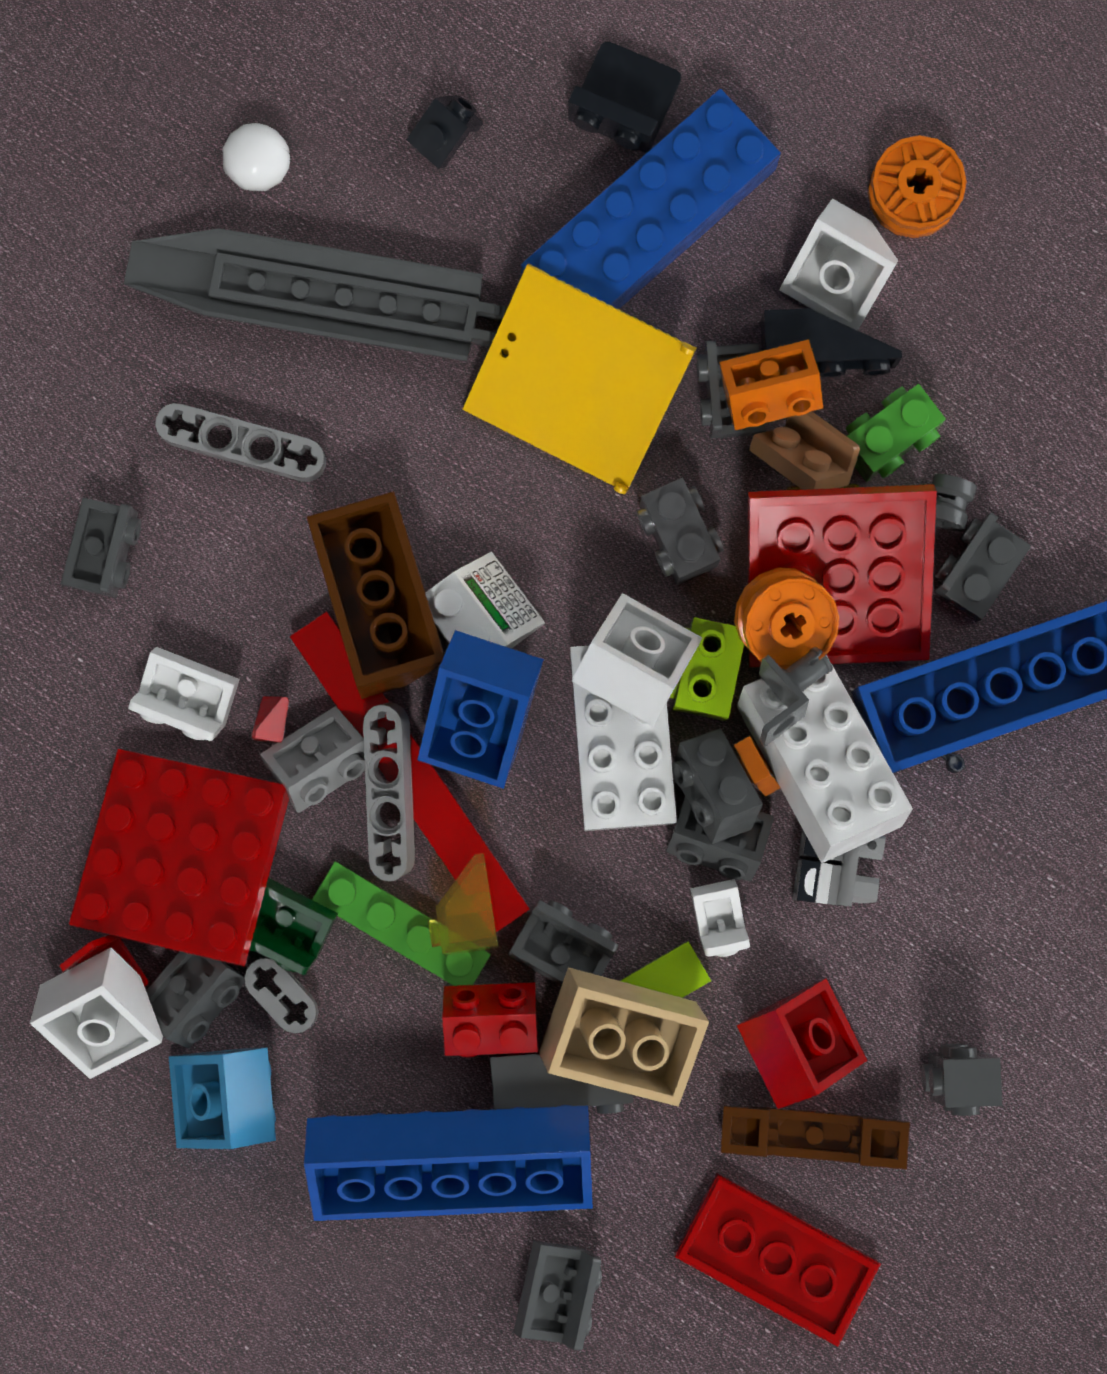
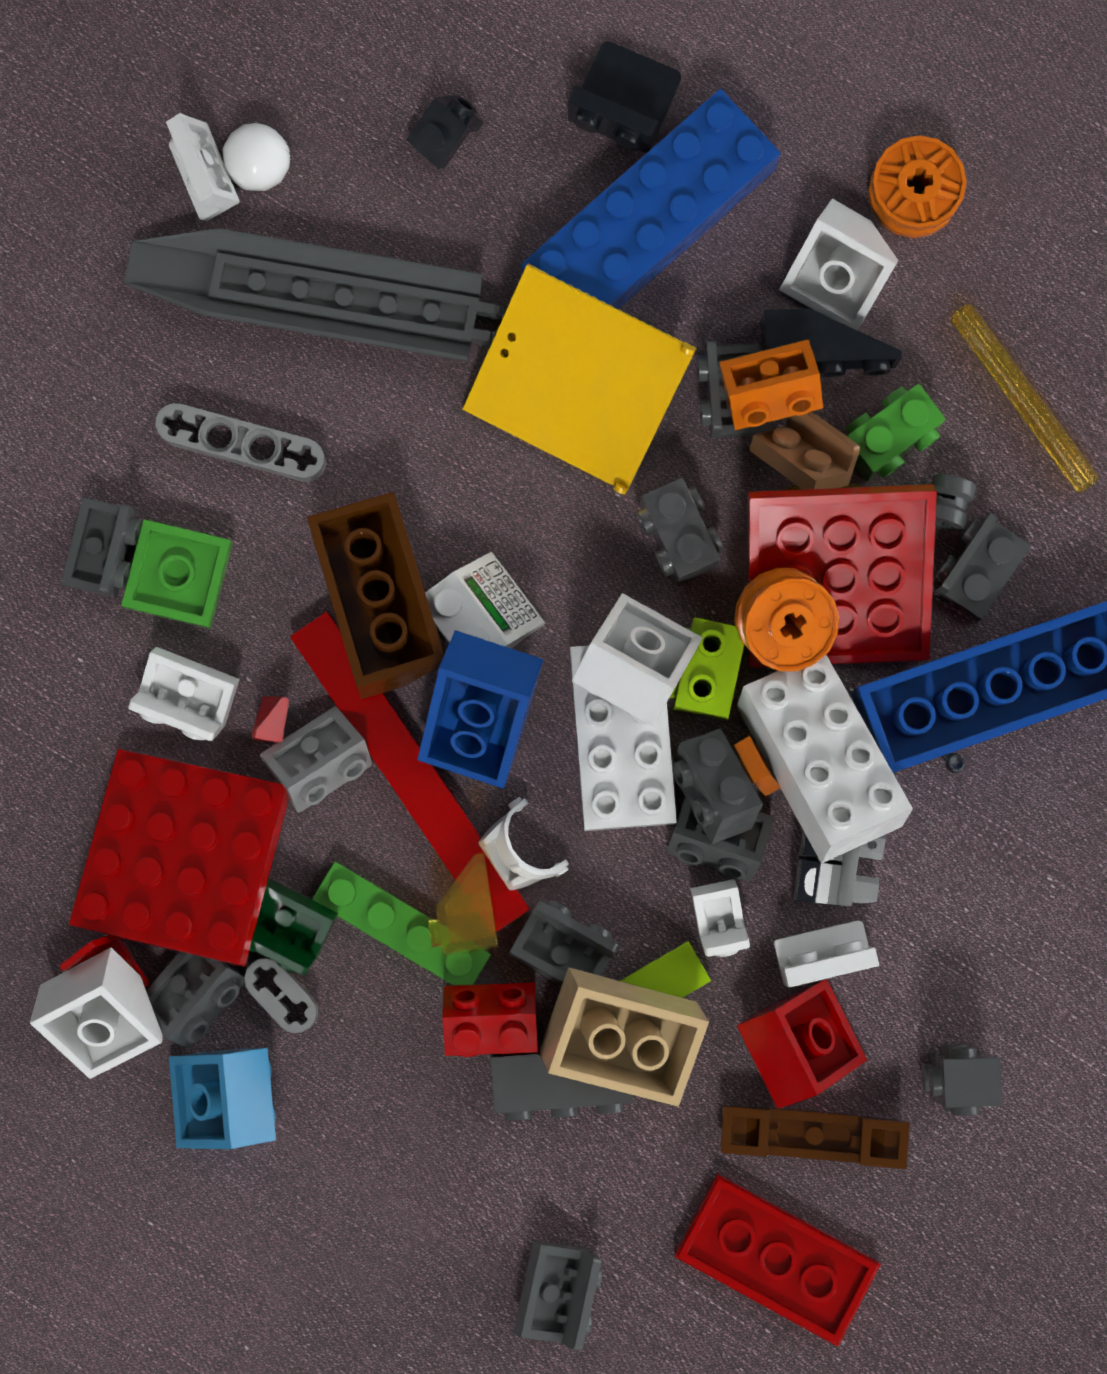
blue brick [304,1105,593,1221] -> none
light grey beam [363,702,415,882] -> none
dark grey bracket [759,647,833,747] -> none
none -> bright green plate [121,519,233,629]
none -> white bracket [166,113,240,221]
none -> white helmet [478,797,569,890]
none -> white bracket [774,920,879,987]
none -> clear yellow axle [951,304,1099,493]

